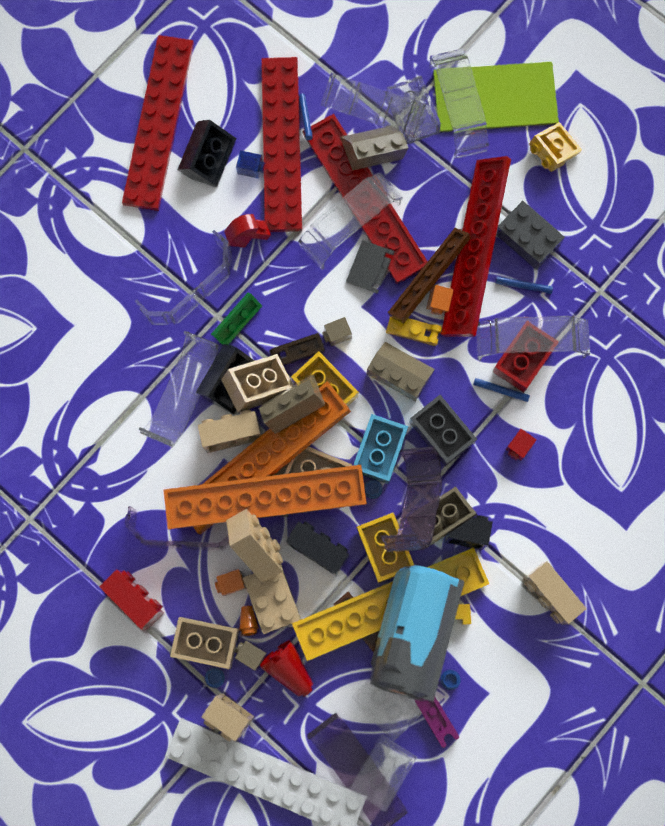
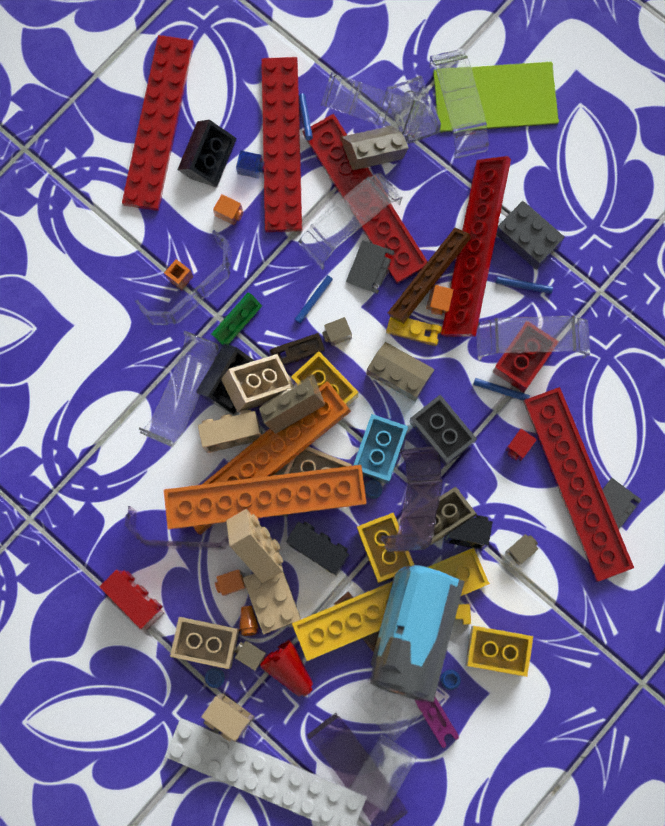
red brick [224,214,271,248] -> none
tan brick [523,561,587,625] -> none
yellow plate [529,122,582,172] -> none
none -> orange brick [164,259,193,291]
none -> orange brick [213,194,244,225]
none -> blue bar [294,275,333,324]
none -> yellow brick [465,626,533,677]
none -> dark tan brick [506,534,539,565]
none -> red plate [523,387,634,582]
none -> dark grey piece [602,478,641,529]

